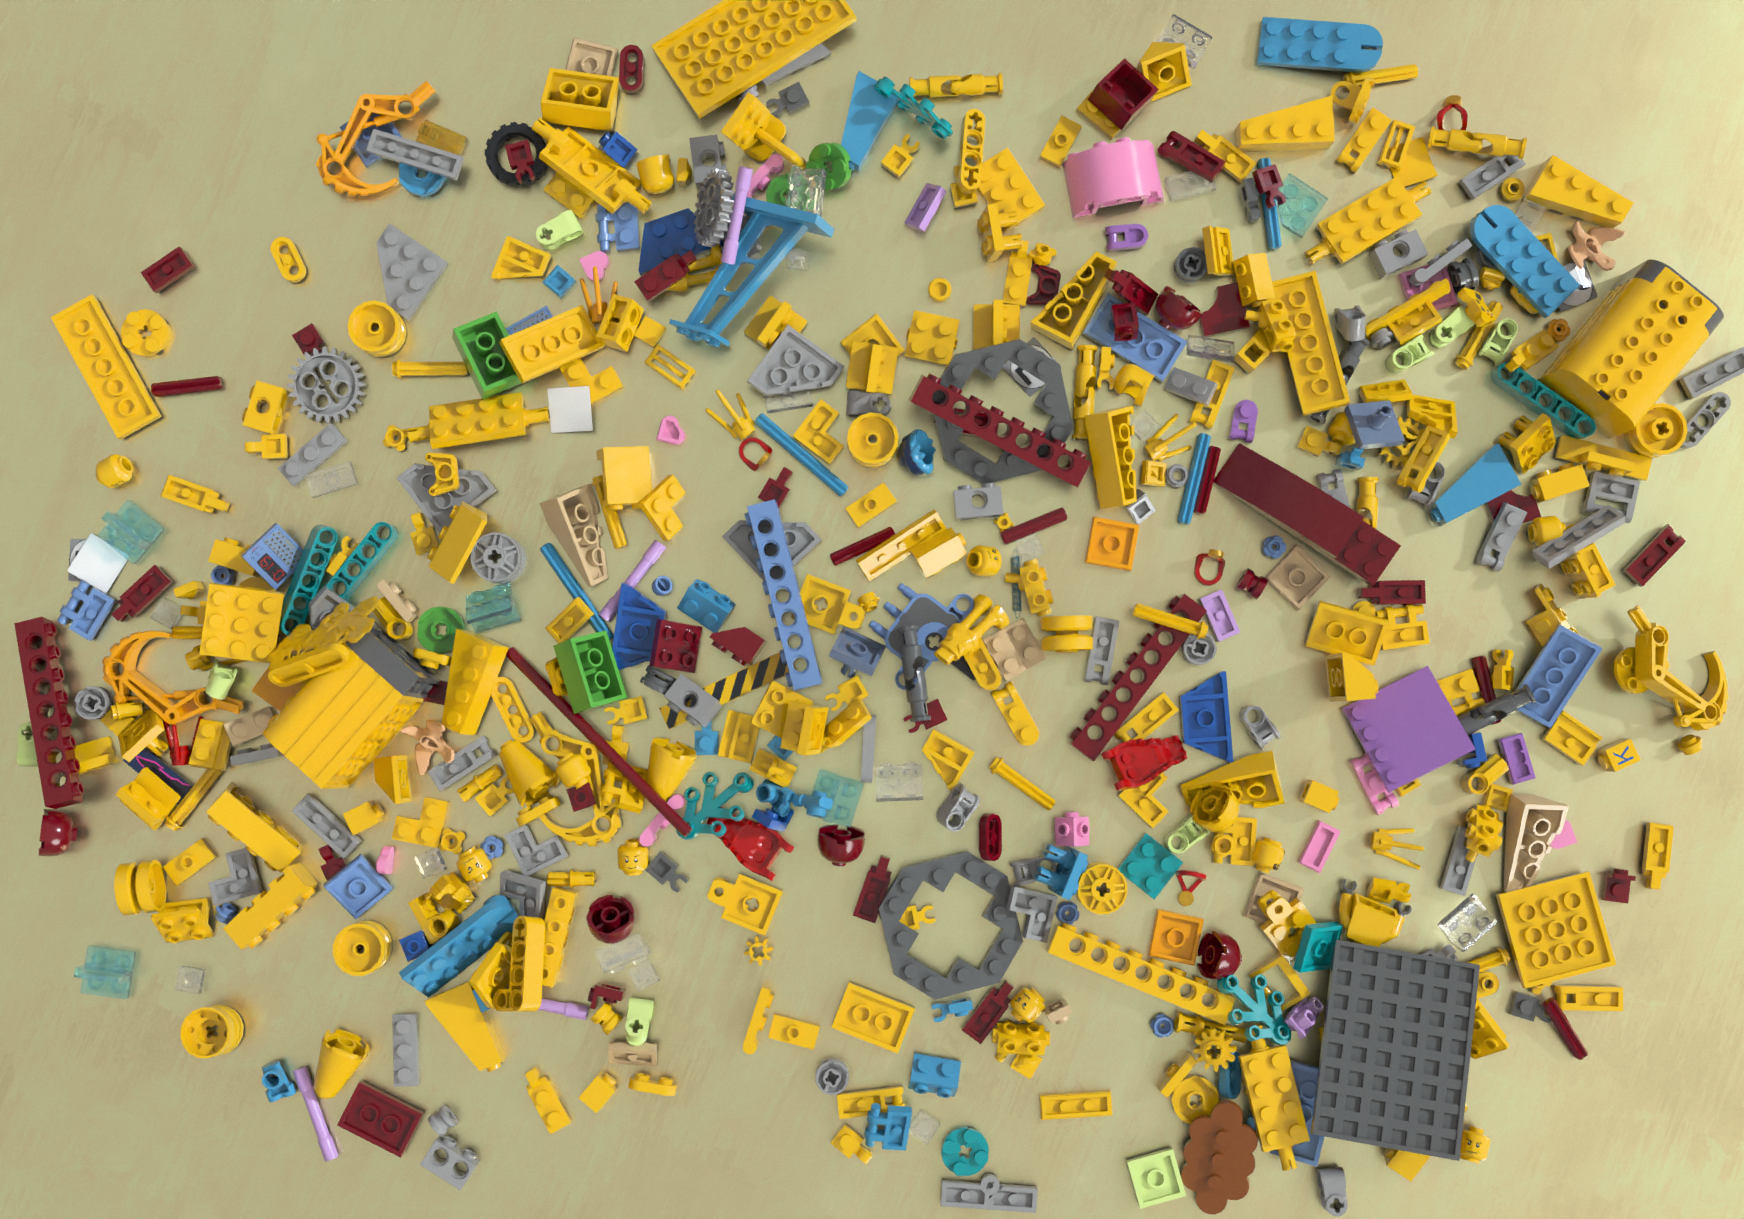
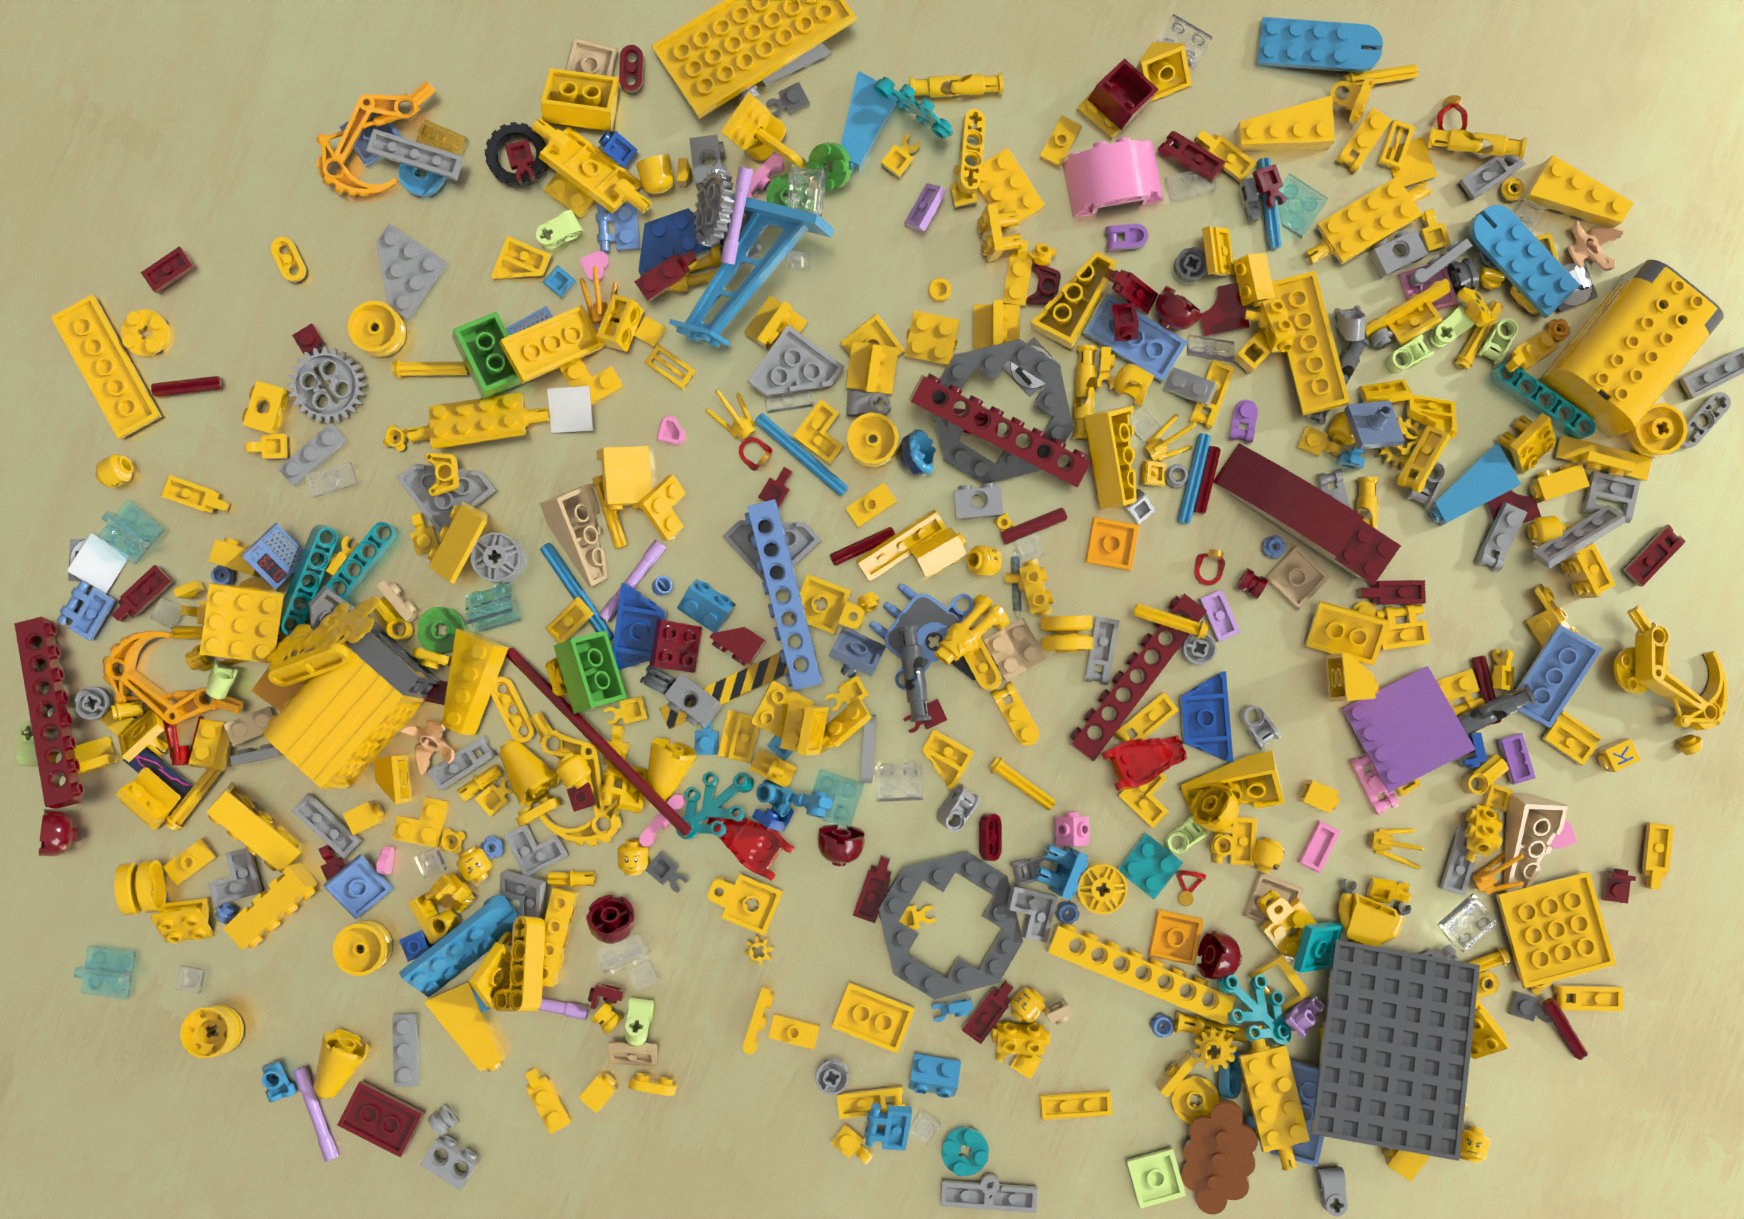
none -> yellow plate [1420,209,1451,252]
none -> light orange plant [1471,852,1524,895]

